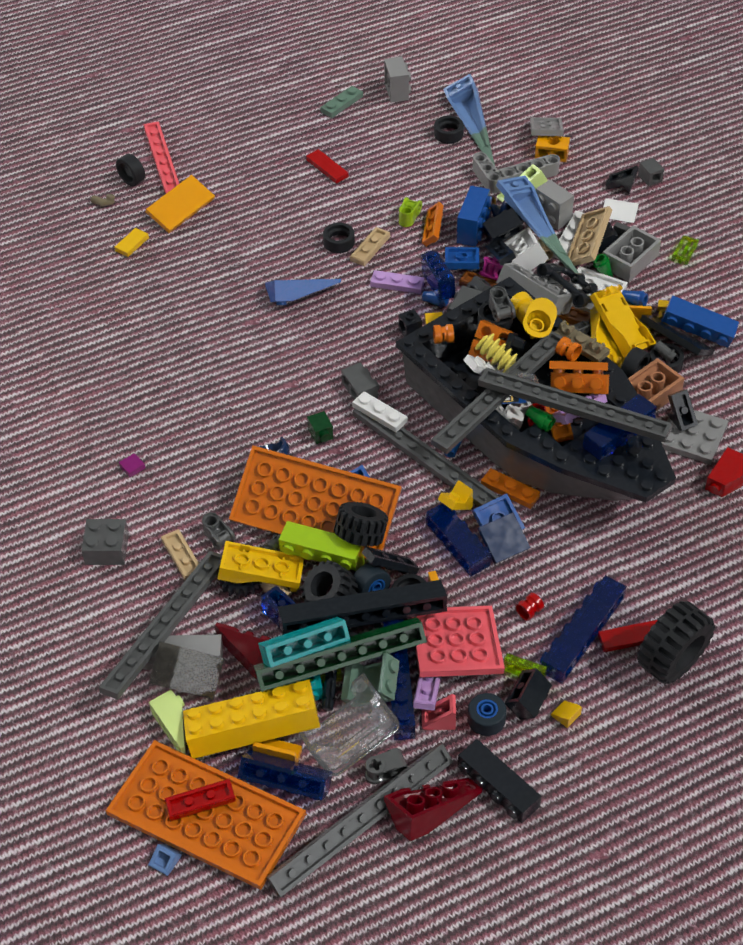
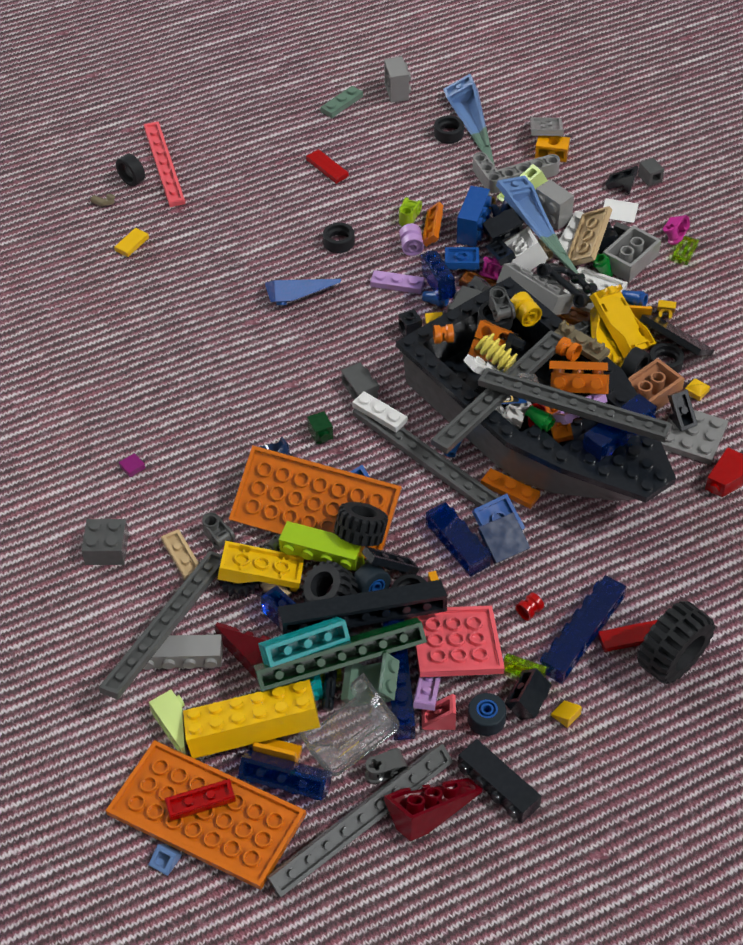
light orange tile [145,175,215,233] -> none
clear smoke slope [149,642,225,700] -> none
tan tile [350,227,390,267] -> none
yellow slope [438,480,473,510] -> none
yellow piece [523,297,557,339] -> none
dark grey pin [653,340,677,362] -> none
blue brick [662,295,739,348] -> none
none -> lavender wheel [399,223,424,256]
none -> dark pink piece [663,215,690,245]
none -> yellow tile [685,378,710,401]

